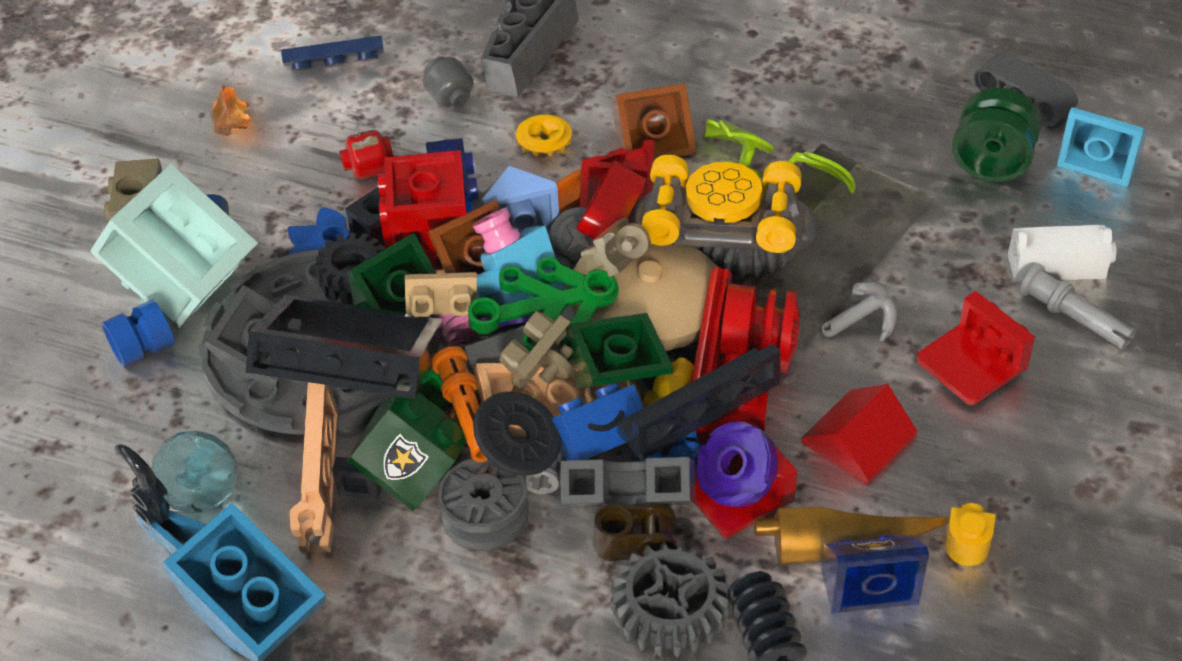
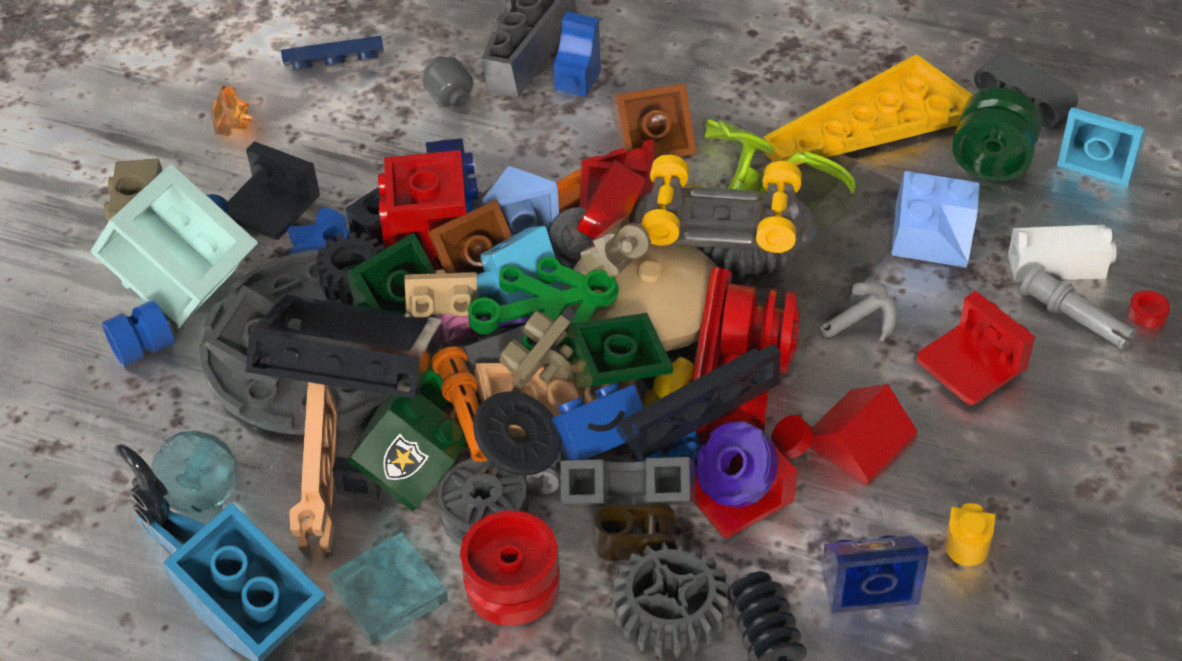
red head [339,130,394,180] -> none
bright pink wheel [473,208,521,254] -> none
yellow gear [516,114,572,158] -> none
yellow tile [686,162,762,223] -> none
pearl gold piece [754,507,948,565] -> none
none -> black bracket [228,141,320,240]
none -> clear light blue tile [327,532,448,645]
none -> red wheel [460,510,561,626]
none -> blue arch [553,11,601,97]
none -> yellow wing [760,54,973,165]
none -> red tile [771,415,814,458]
none -> light blue slope [891,171,979,268]
none -> red tile [1128,290,1170,328]

